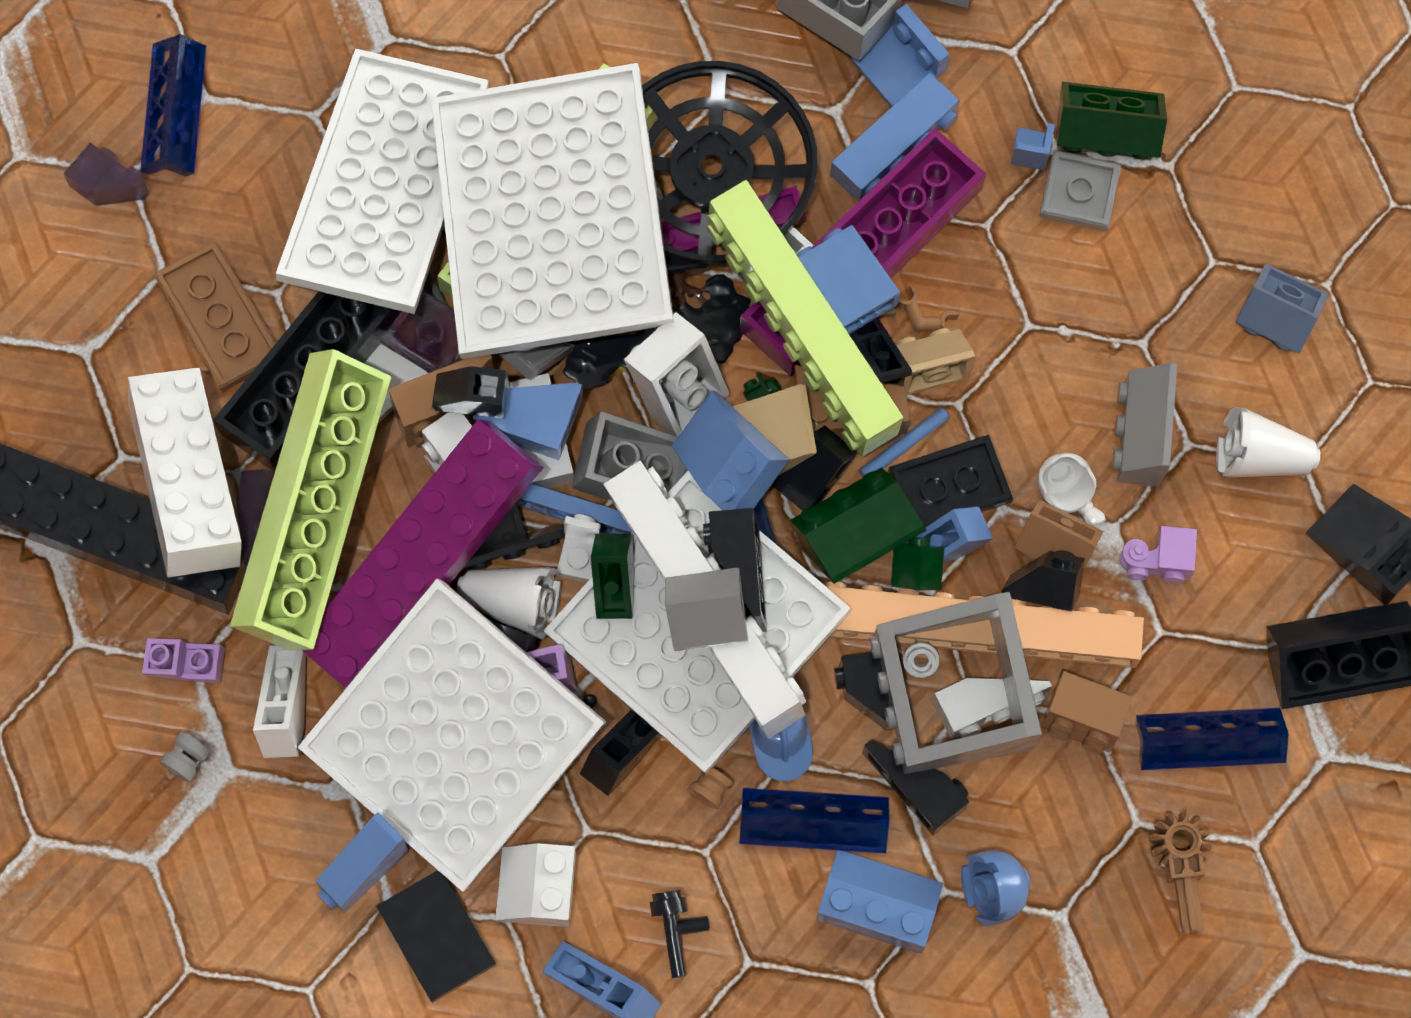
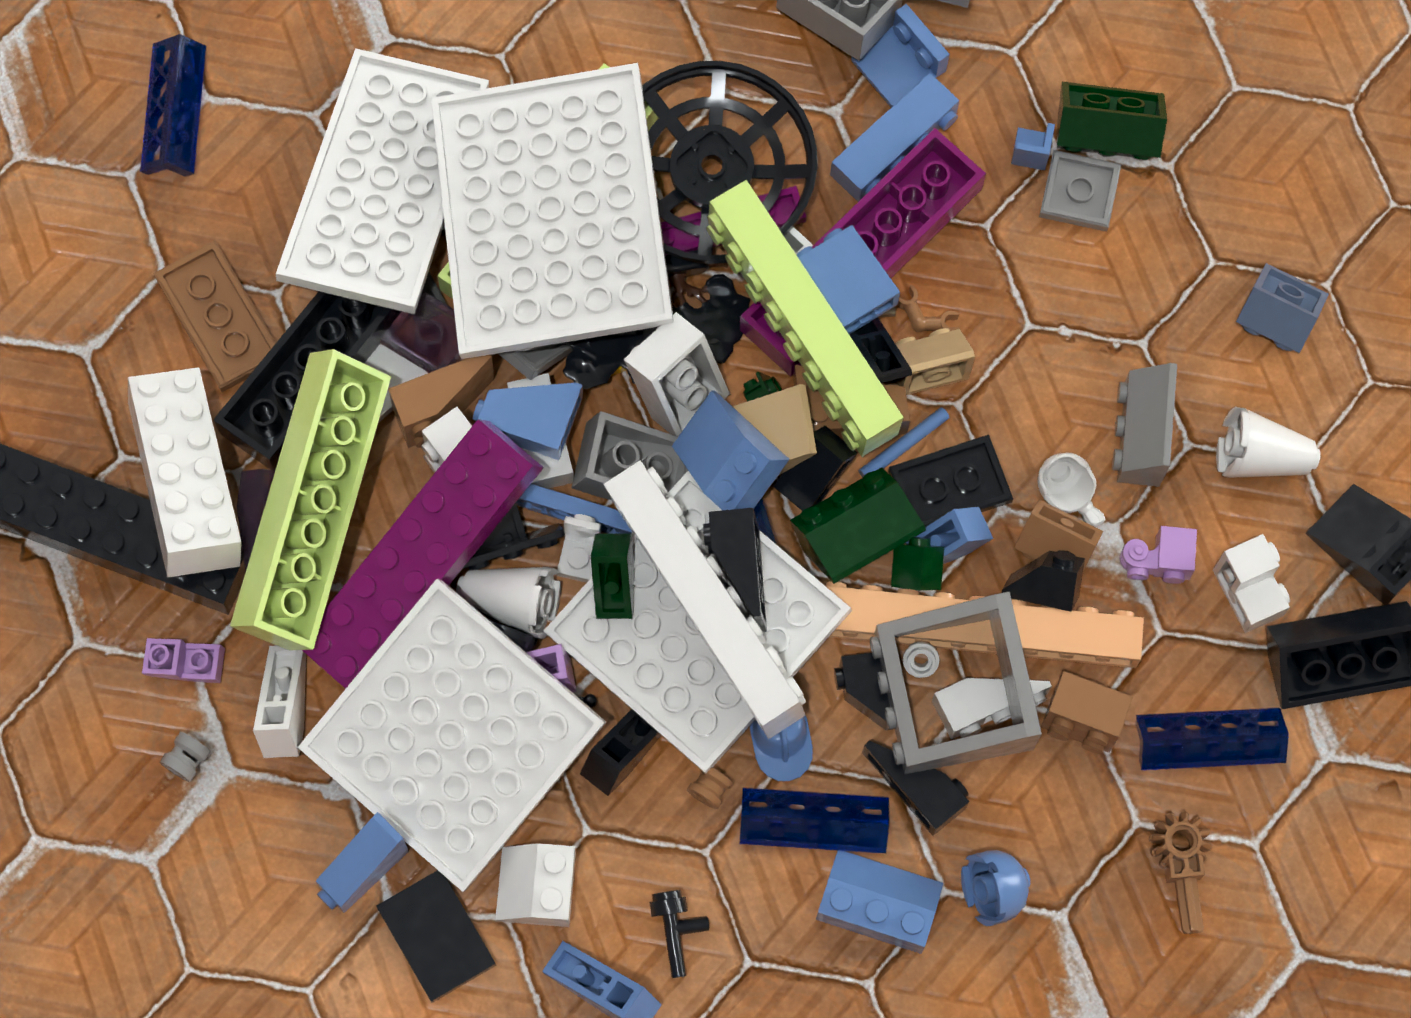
slope [63,143,150,206] -> none
black slope [432,366,509,419] -> none
light grey slope [665,567,748,651] -> none
none -> white brick [1213,534,1290,633]

